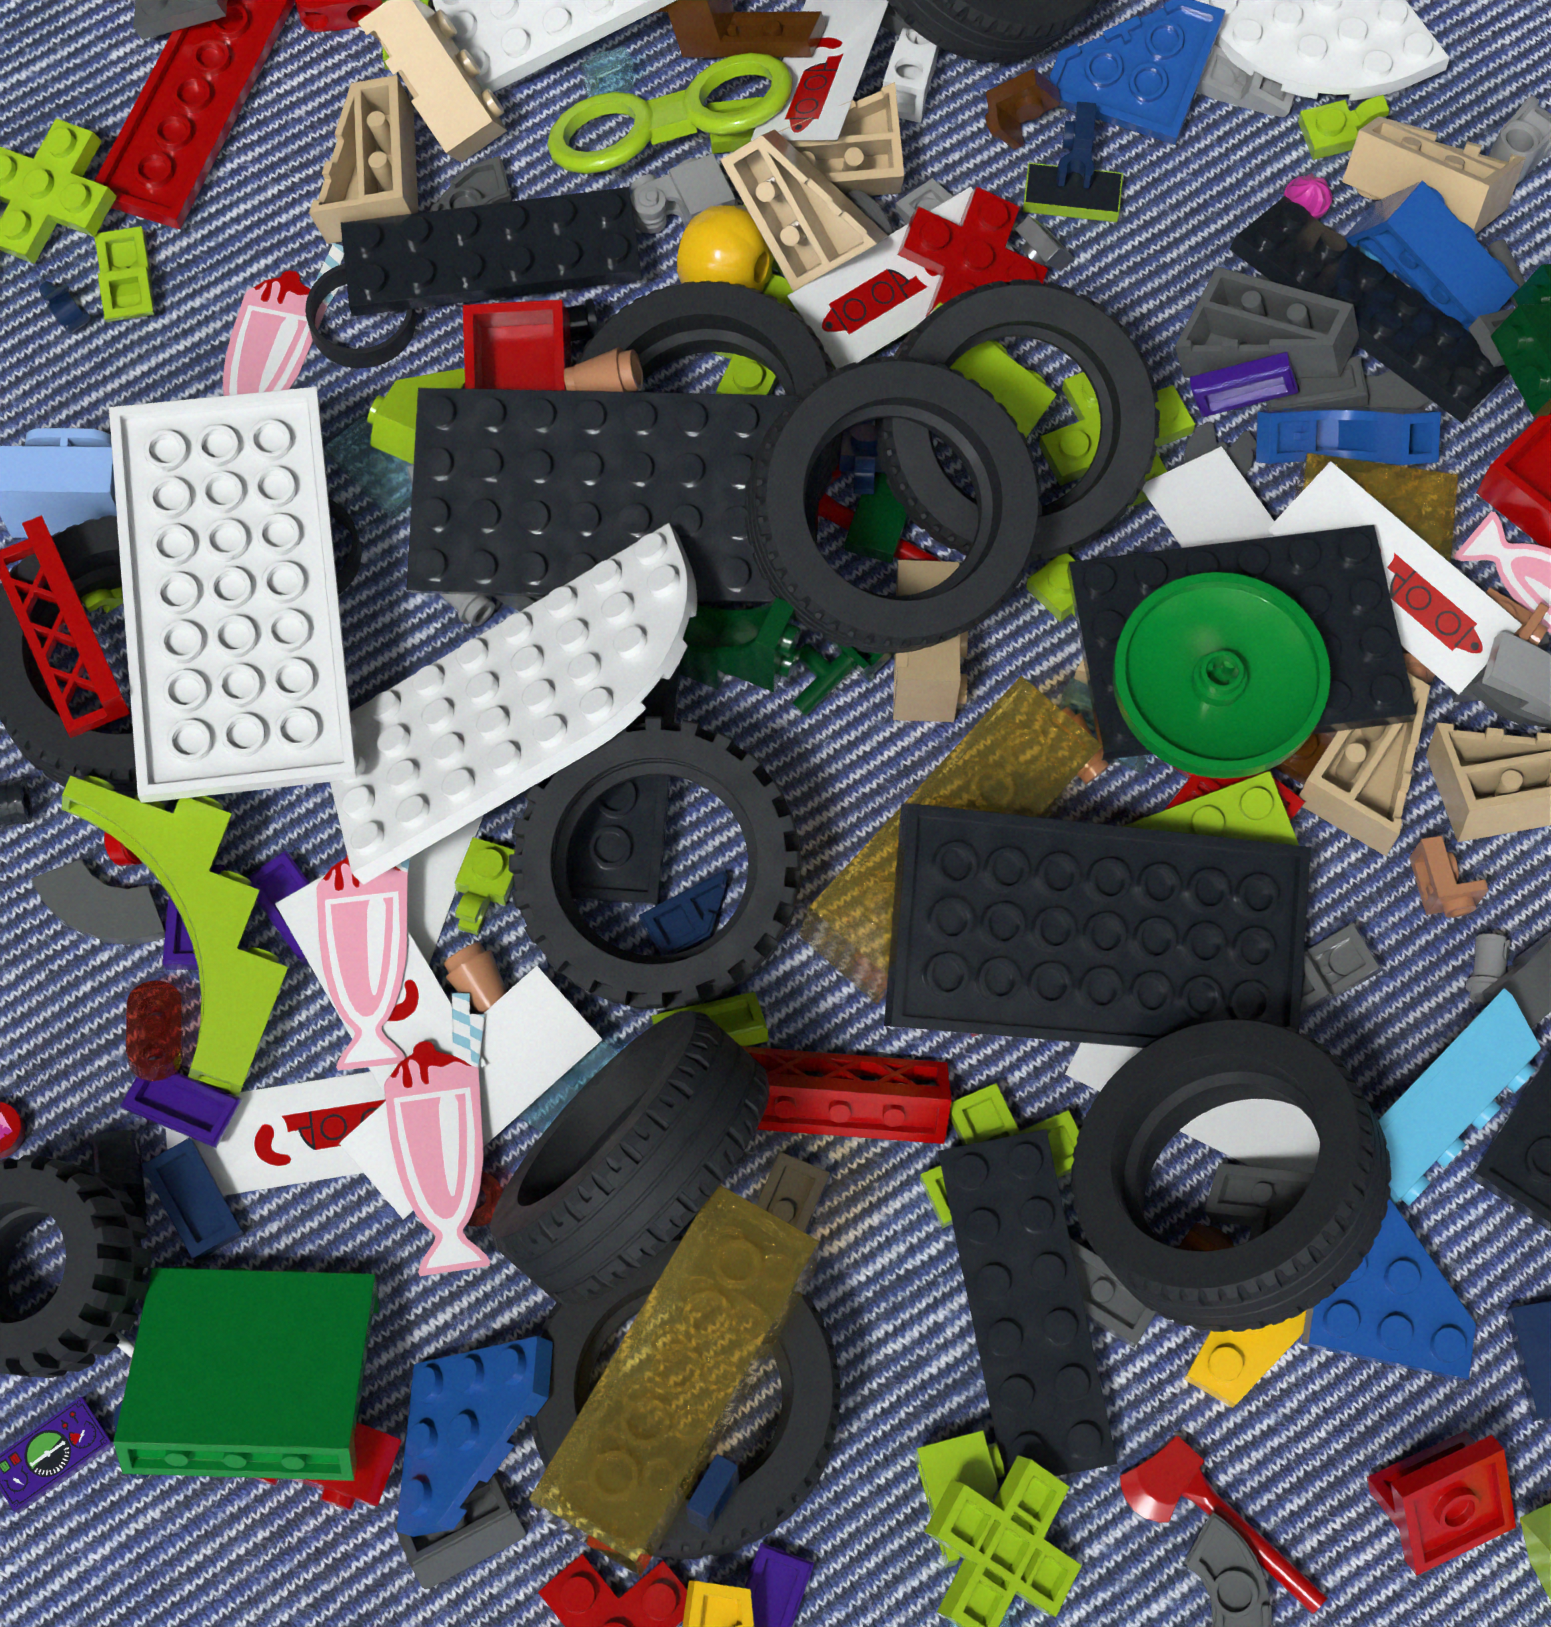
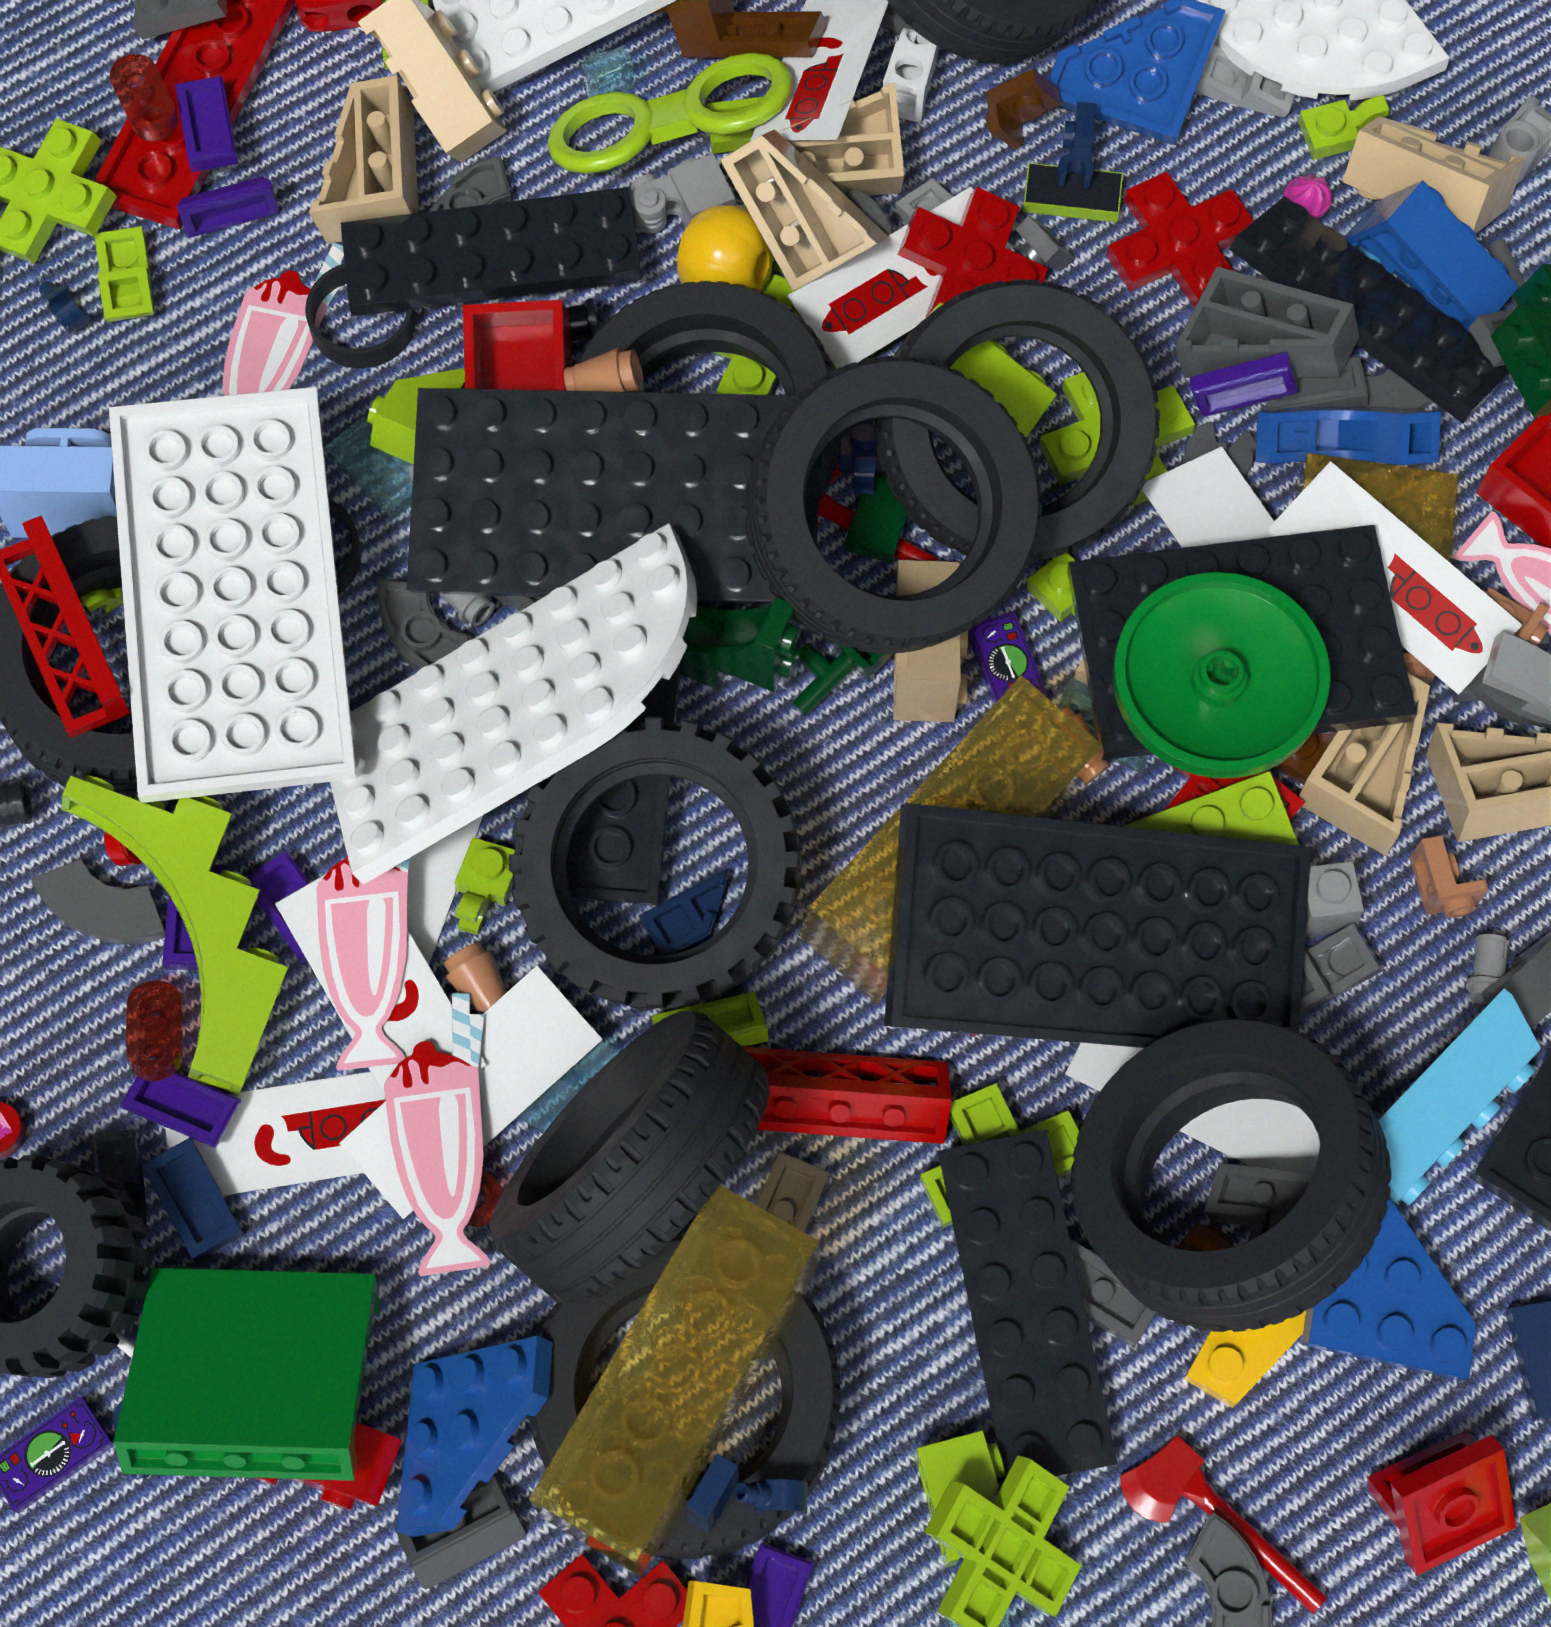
none -> clear red plate [110,54,178,141]
none -> dark purple tile [175,76,239,172]
none -> dark purple tile [177,176,280,238]
none -> dark grey tile [378,579,472,672]
none -> dark blue piece [734,1479,807,1516]
none -> tile [968,611,1050,721]
none -> red plate [1106,171,1254,308]
none -> light grey brick [1305,861,1364,937]

